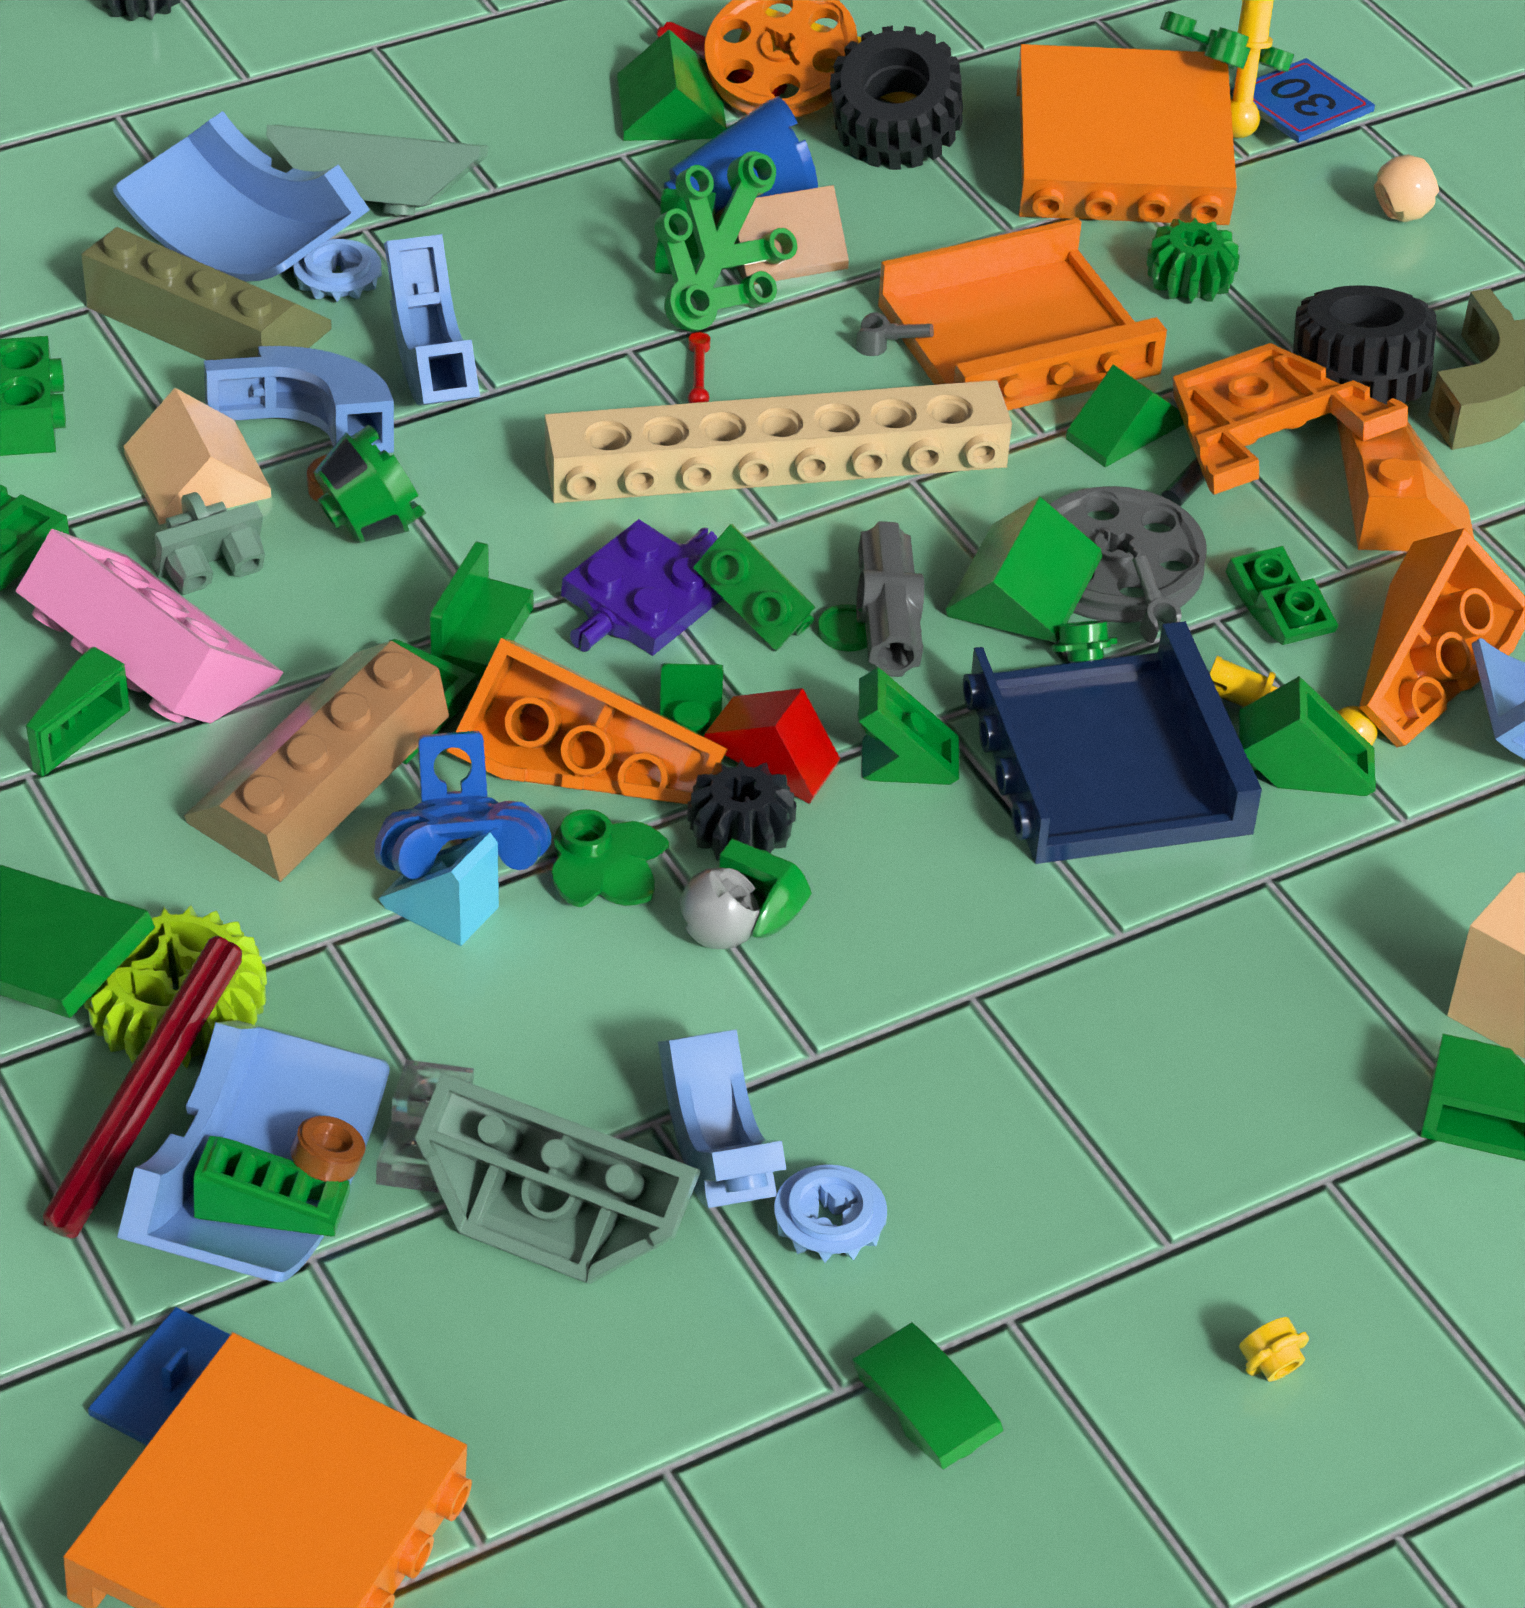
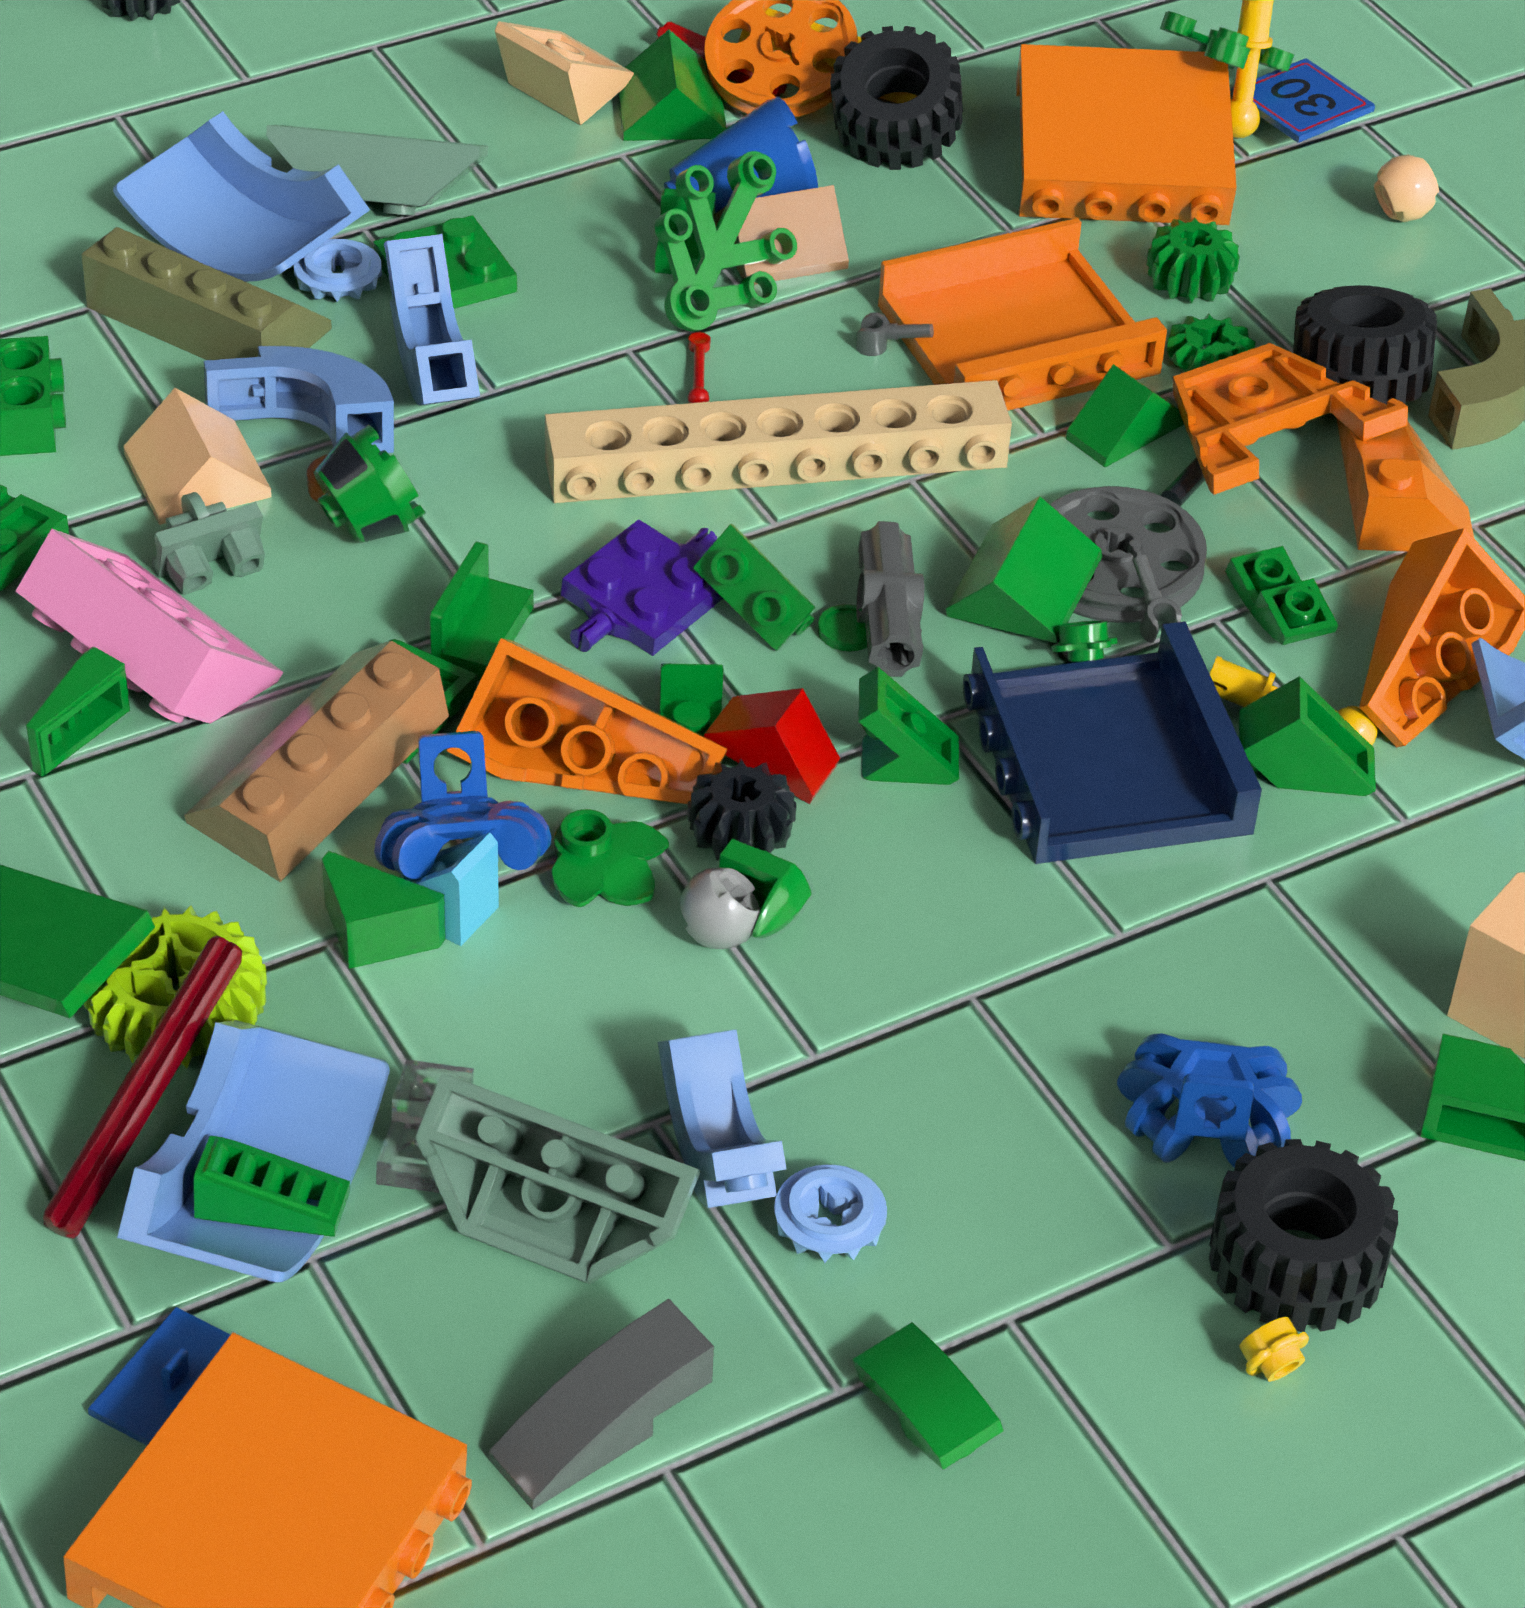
dark orange tile [291,1116,366,1182] -> none
none -> green slope [322,850,446,969]
none -> green plate [373,215,517,309]
none -> dark grey slope [489,1299,714,1510]
none -> light nougat slope [495,21,634,125]
none -> blue piece [1117,1033,1302,1167]
none -> green gear [1166,313,1256,372]
none -> black tyre [1209,1139,1398,1332]

